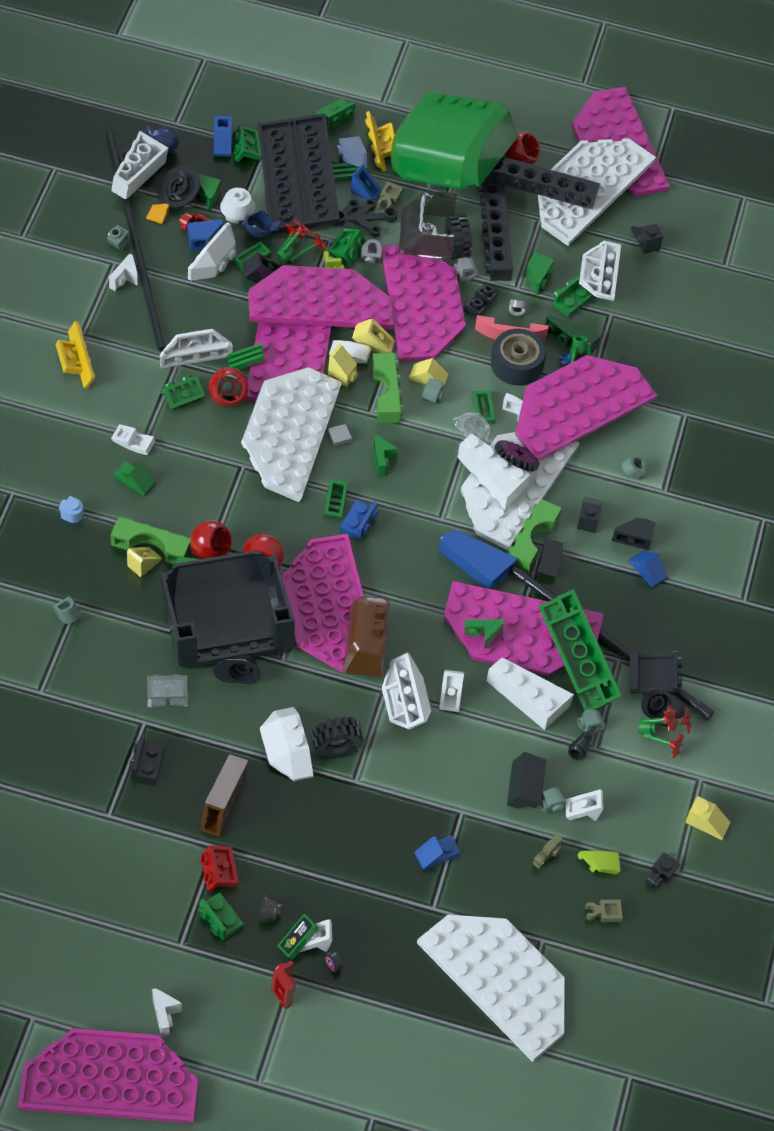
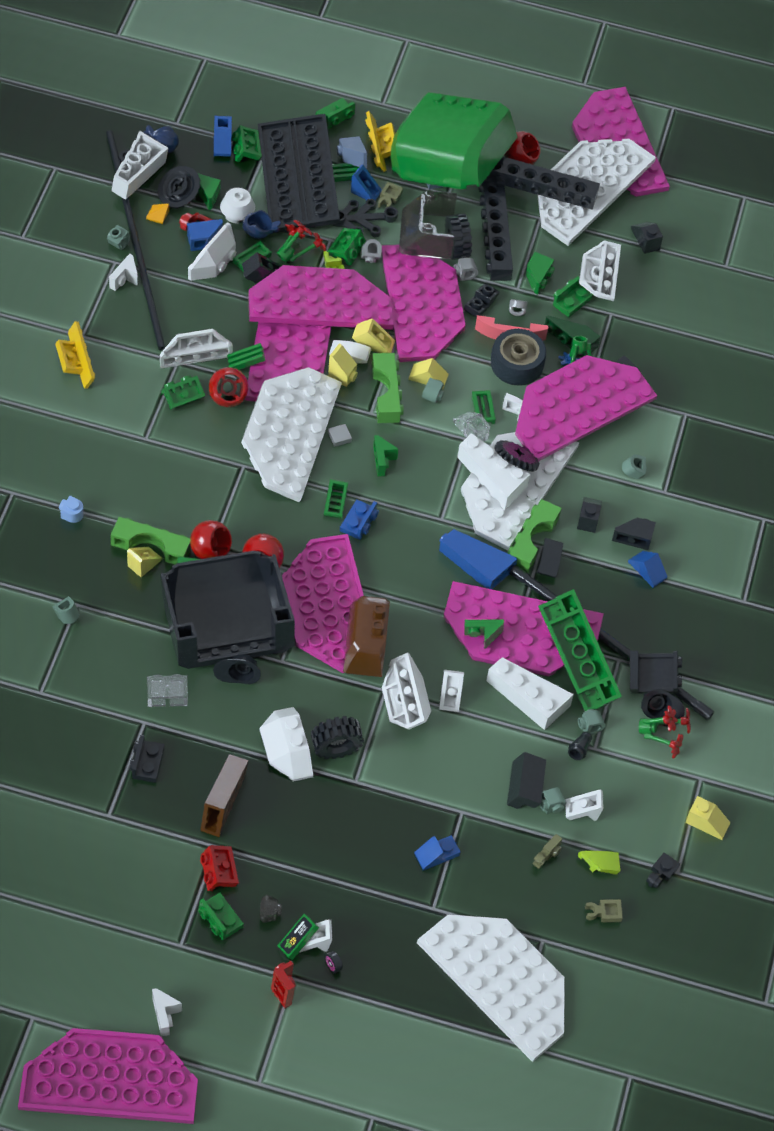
white slope [111,424,155,455] -> none
green slope [114,461,156,496] -> none

